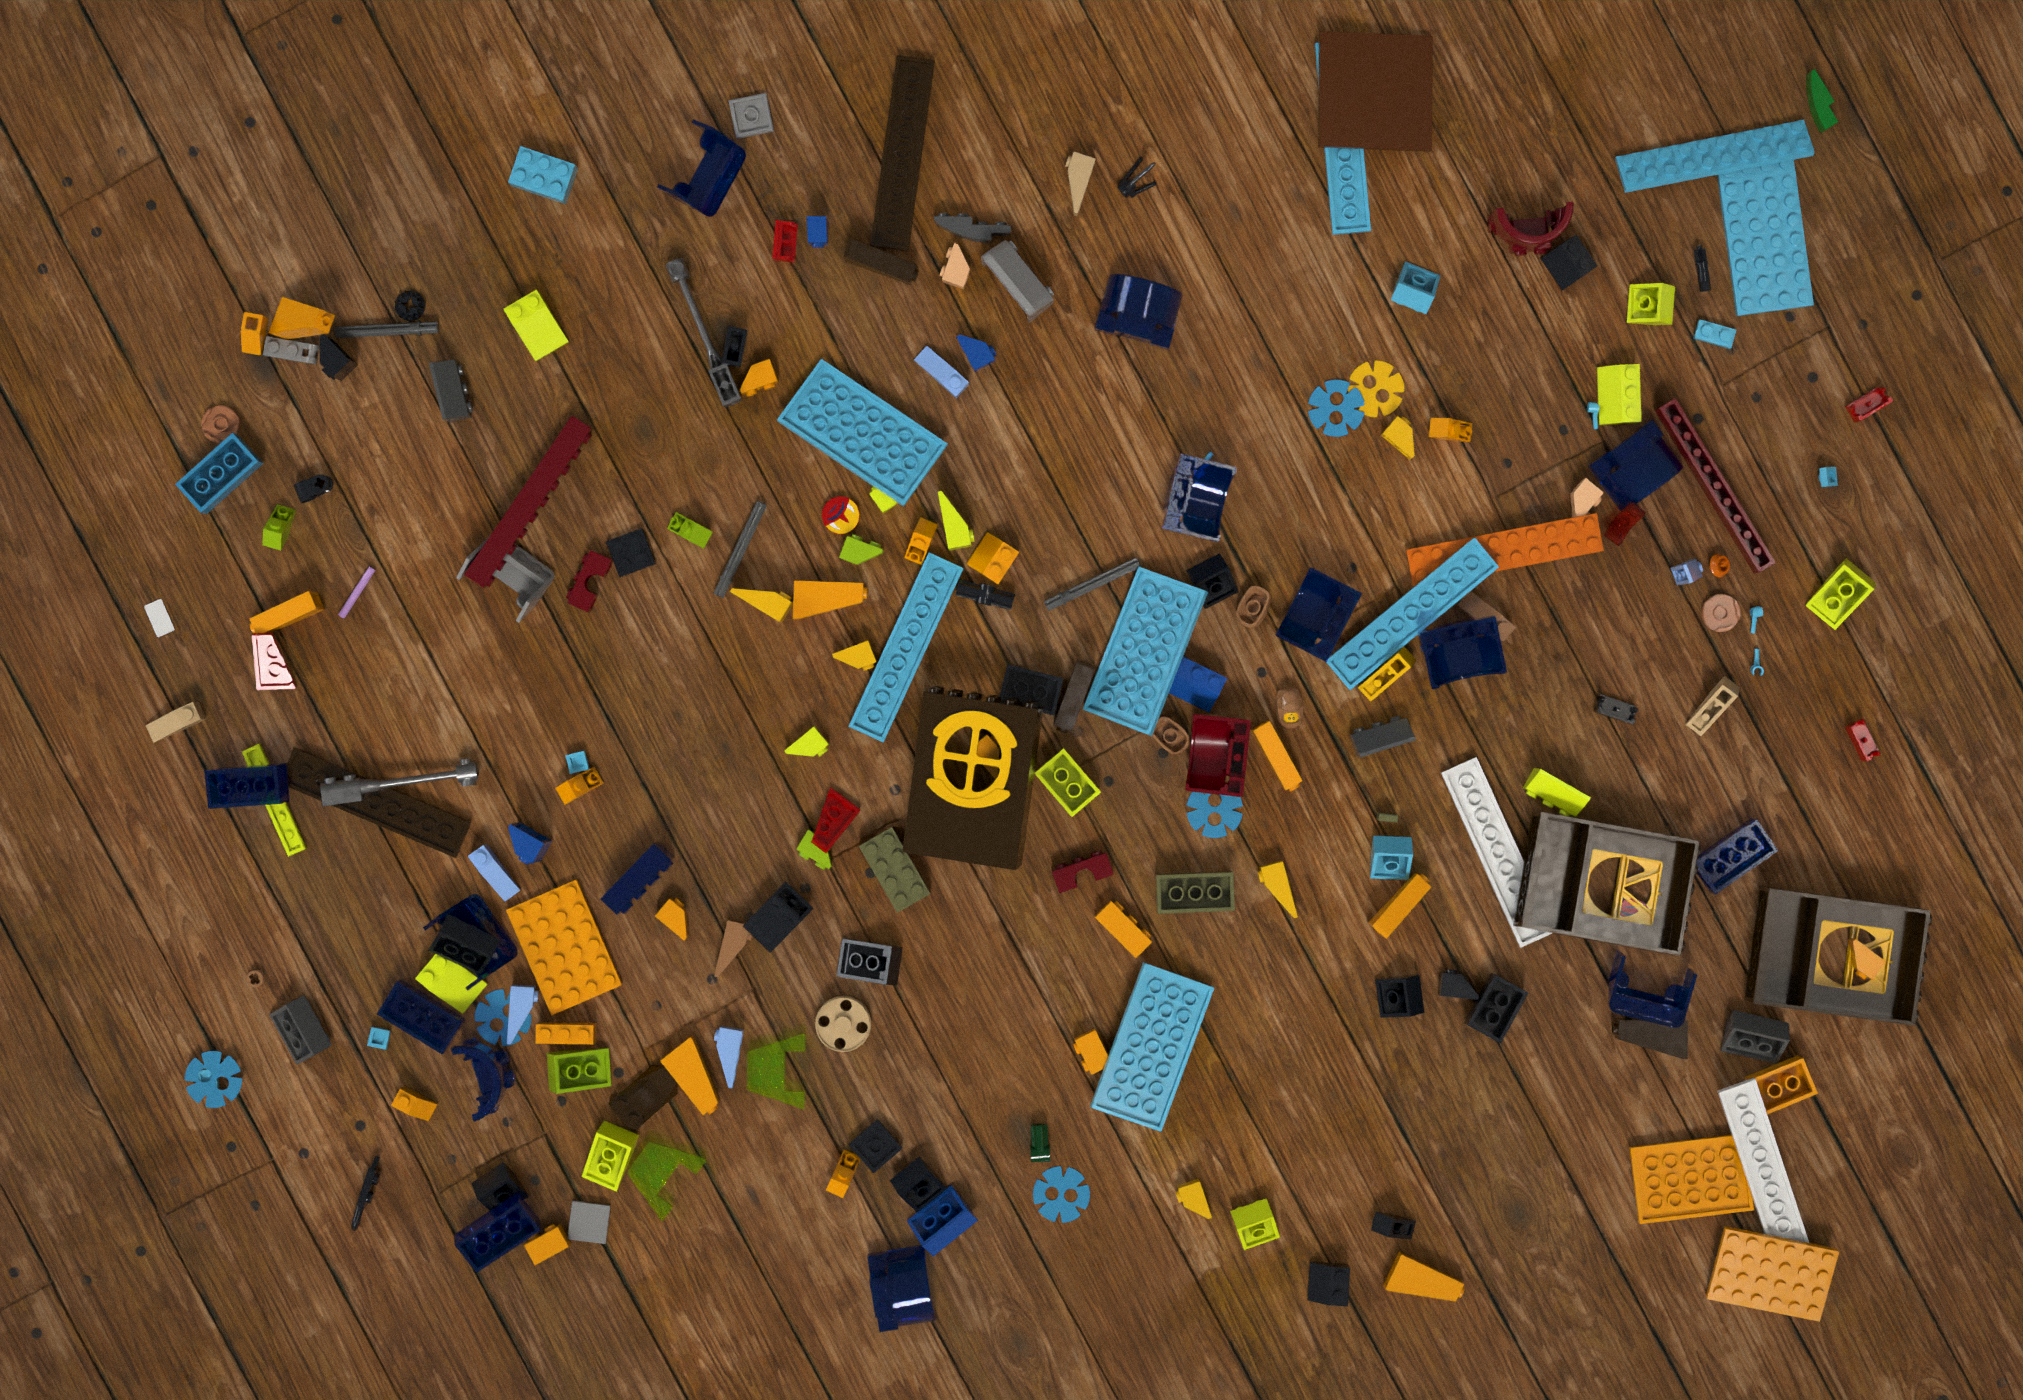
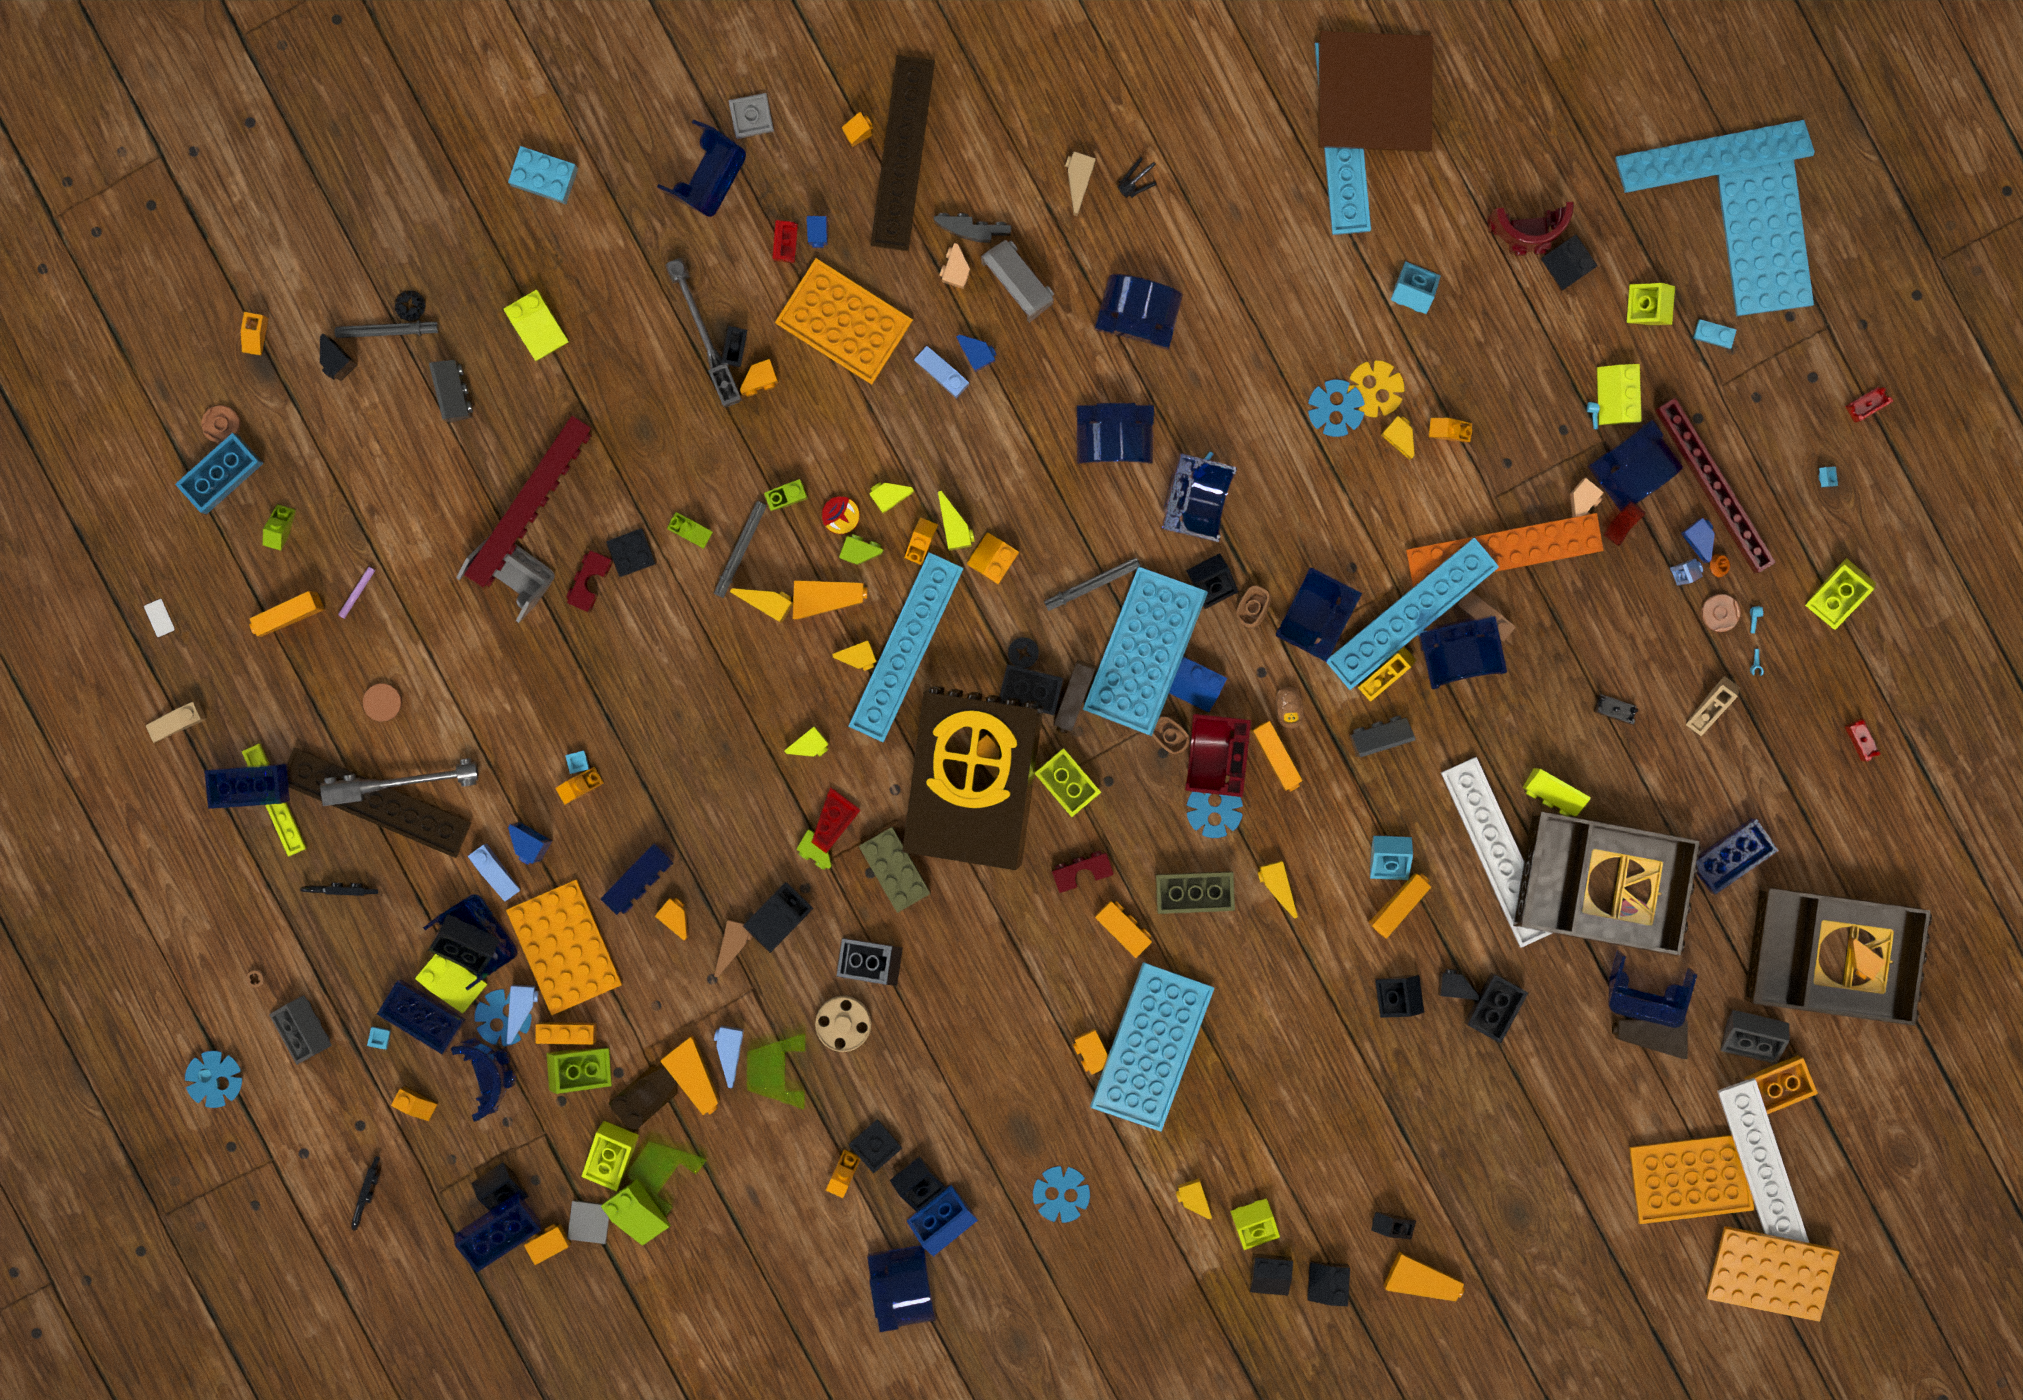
wing [252,633,297,690] -> none
light grey plate [263,336,319,365] -> none
light orange slope [269,297,335,340] -> none
black piece [293,475,334,503] -> none
medium azure plate [777,359,948,507] -> none
dark brown slope [844,238,919,285] -> none
black piece [956,579,1015,610] -> none
dark green piece [1030,1123,1050,1162] -> none
olive tile [1376,813,1398,823] -> none
black piece [1694,245,1711,292] -> none
green slope [1806,69,1838,134] -> none
none -> black plate [300,882,378,896]
none -> nougat tile [363,684,402,722]
none -> lime slope [601,1179,671,1245]
none -> lime slope [764,479,808,511]
none -> light orange plate [775,258,913,385]
none -> light orange slope [842,112,873,147]
none -> black gear [1008,637,1039,668]
none -> clear blue piece [1077,403,1154,464]
none -> black slope [1250,1254,1293,1296]
none -> blue slope [1681,518,1715,563]

